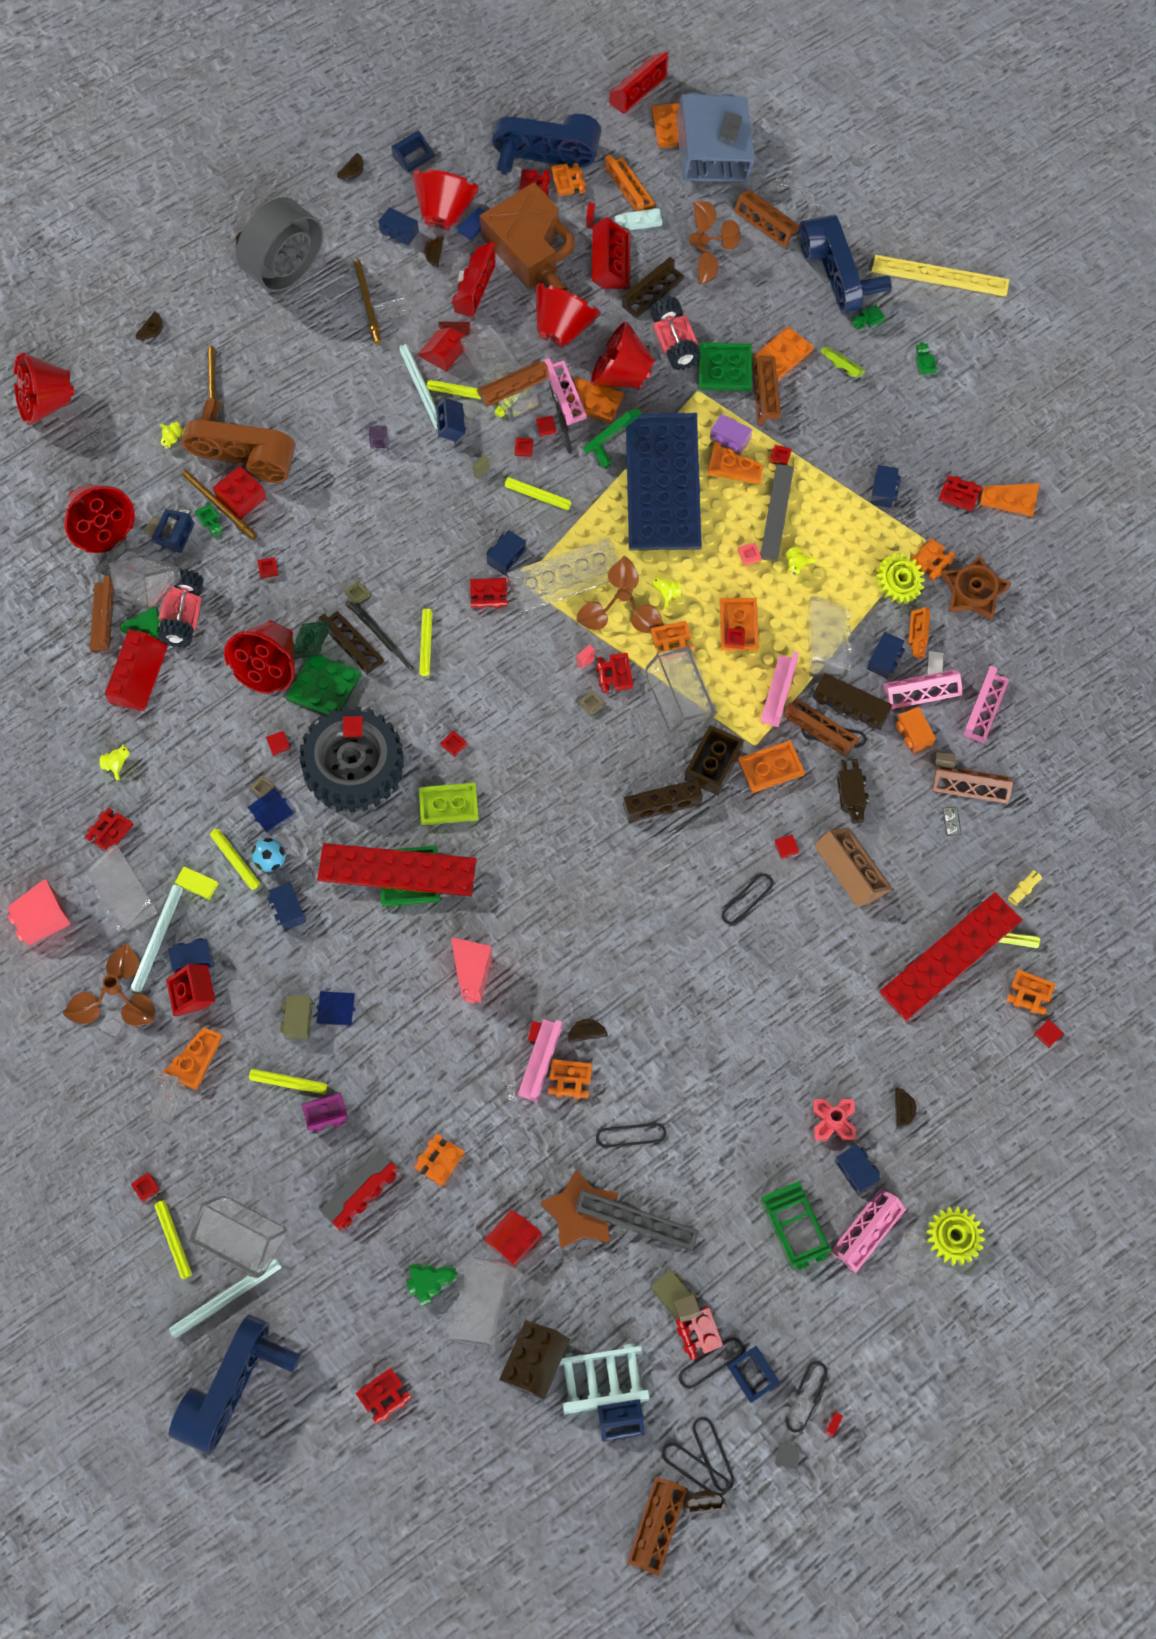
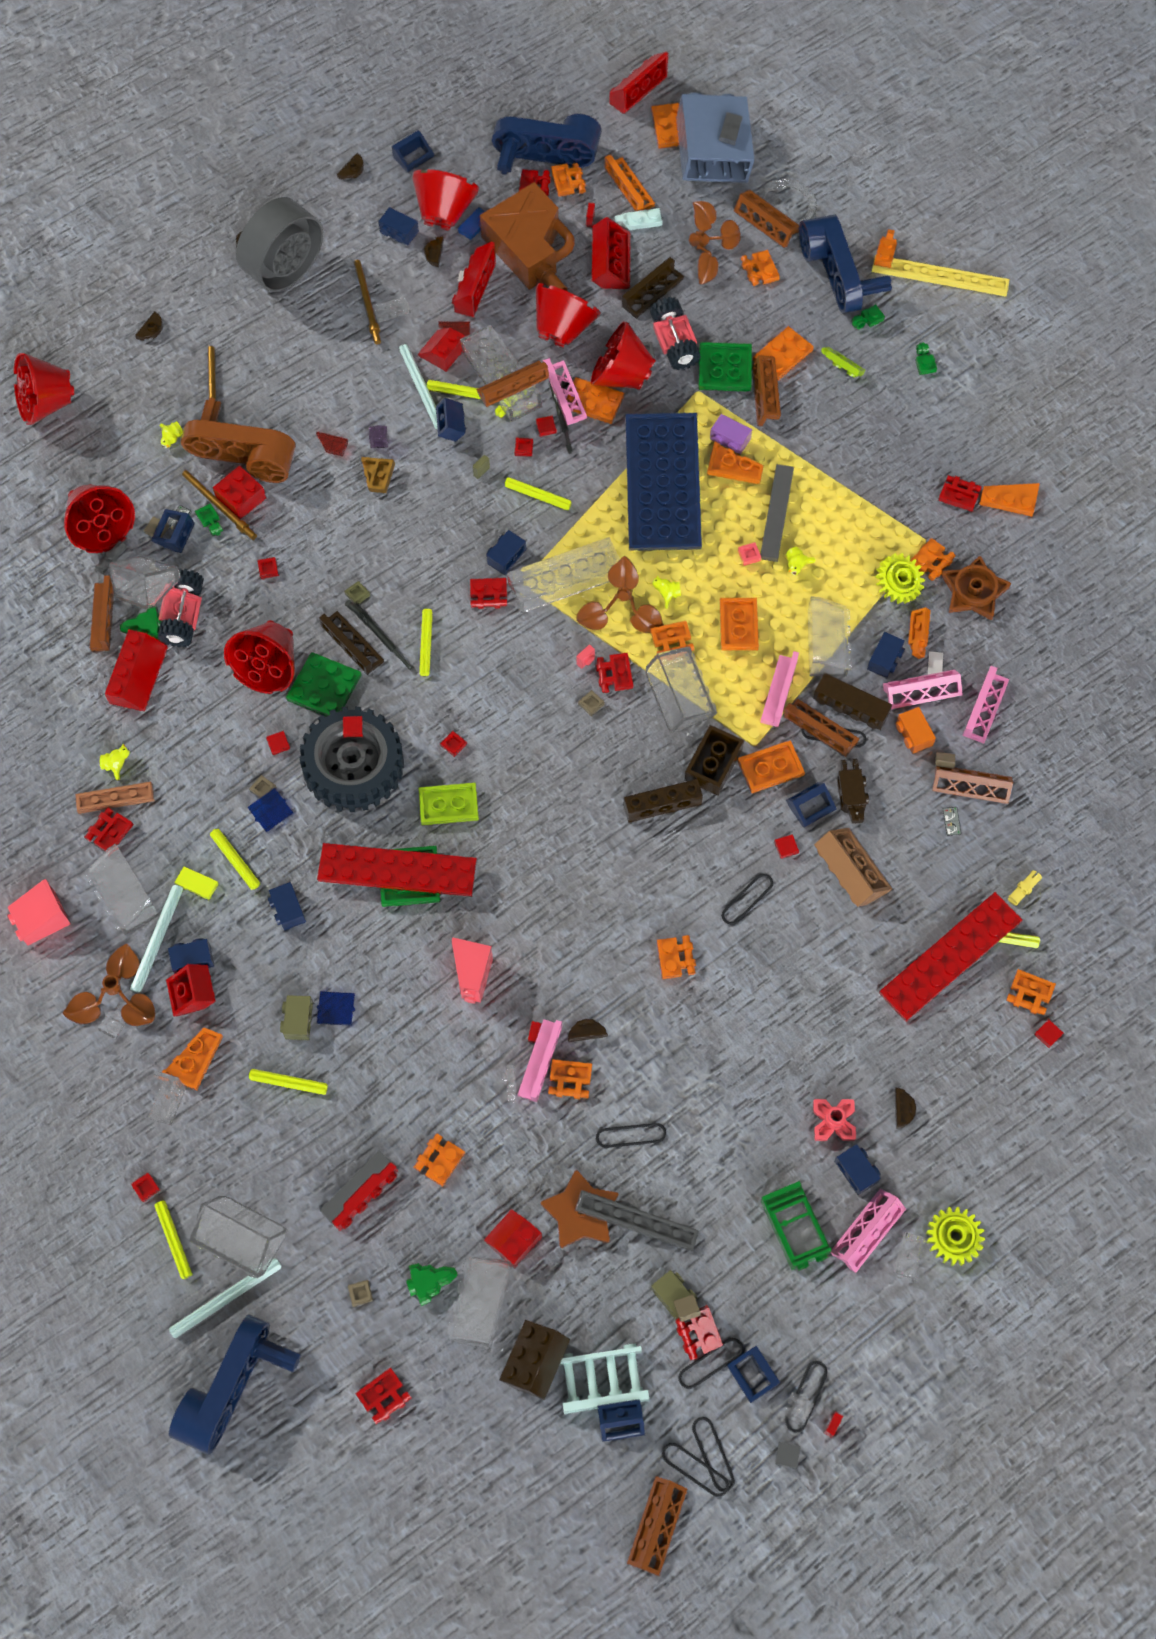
medium azure piece [251,838,286,872] -> none
clear green plate [294,621,331,659] -> none
magenta bracket [302,1093,348,1132] -> none
green piece [583,408,642,469] -> none
dark brown plate [684,1490,728,1515] -> none
red tile [725,628,745,649] -> none
red tile [770,445,792,466] -> none
dark blue brick [870,465,901,508] -> none
none -> nougat tile [75,781,154,814]
none -> clear red tile [316,431,348,457]
none -> dark tan tile [347,1280,373,1307]
none -> pearl gold wing [361,457,395,493]
none -> orange plate [657,935,696,979]
none -> orange plate [741,250,780,286]
none -> dark blue tile [786,782,836,828]
none -> orange hinge [874,229,897,268]

